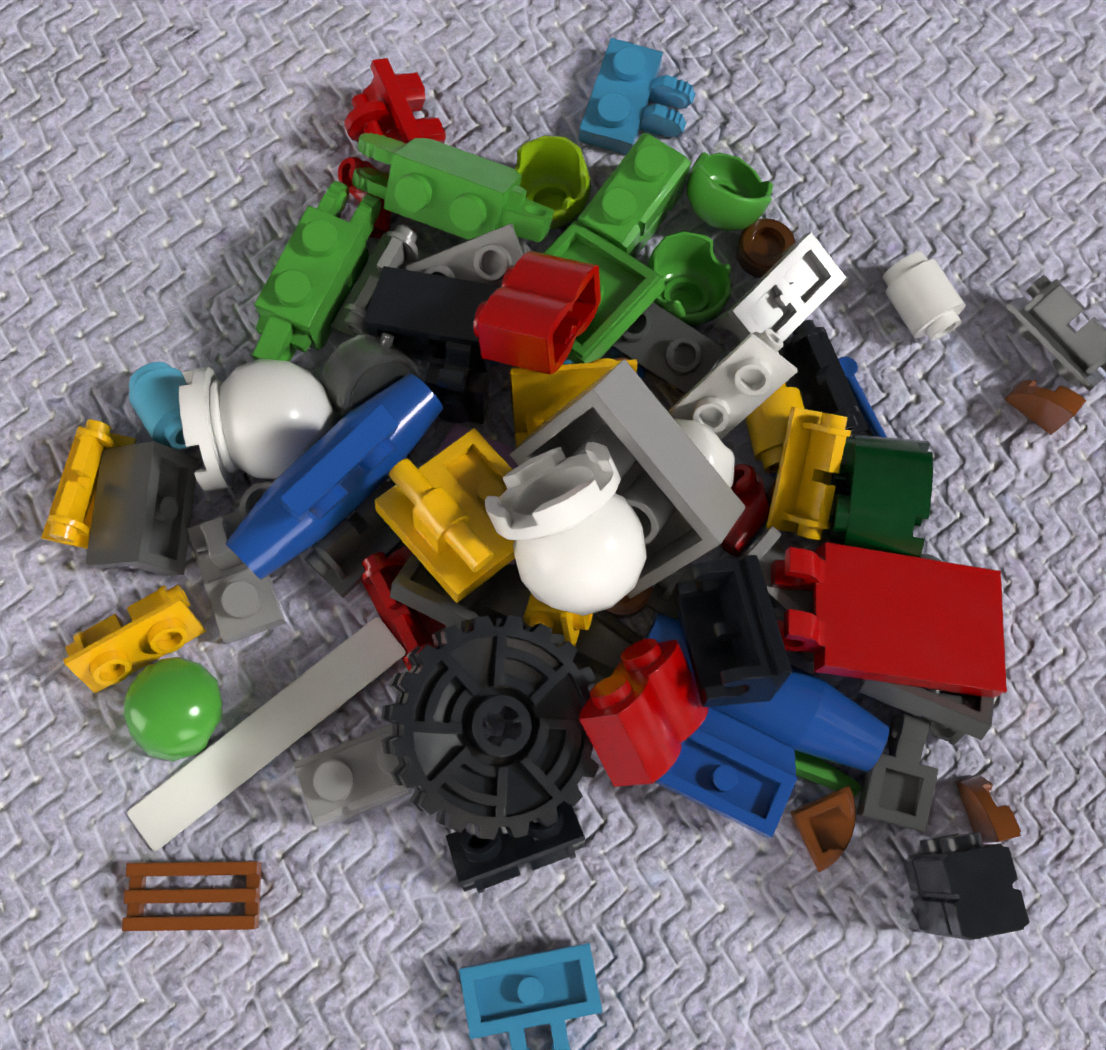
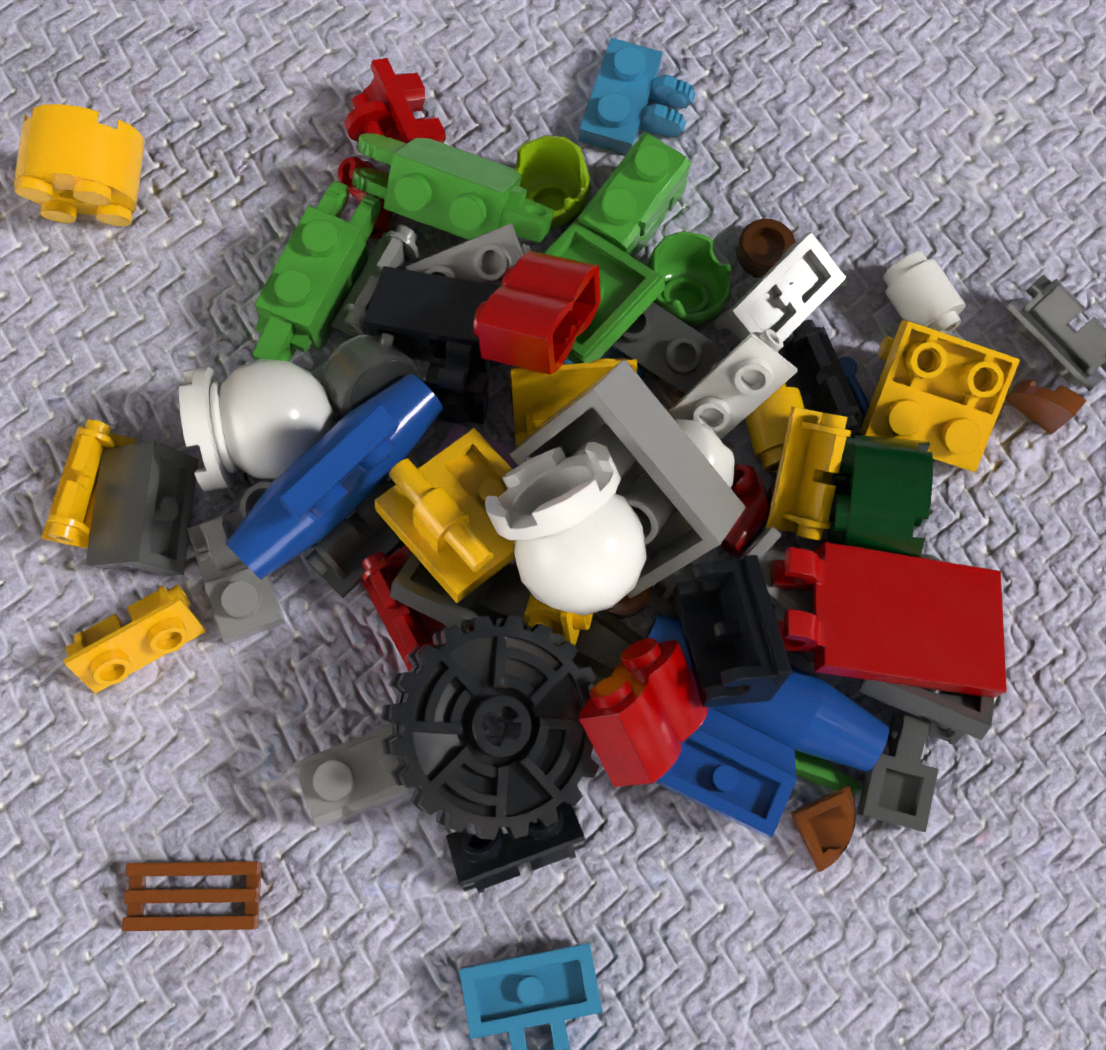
bright green hair [124,657,223,762] -> none
white sticker [127,617,406,851] -> none
medium azure brick [129,362,191,449] -> none
bright green hair [686,152,773,232] -> none
black brick [903,832,1030,940] -> none
dark orange tile [956,776,1021,843] -> none
none -> yellow brick [14,104,145,227]
none -> yellow plate [859,320,1020,473]

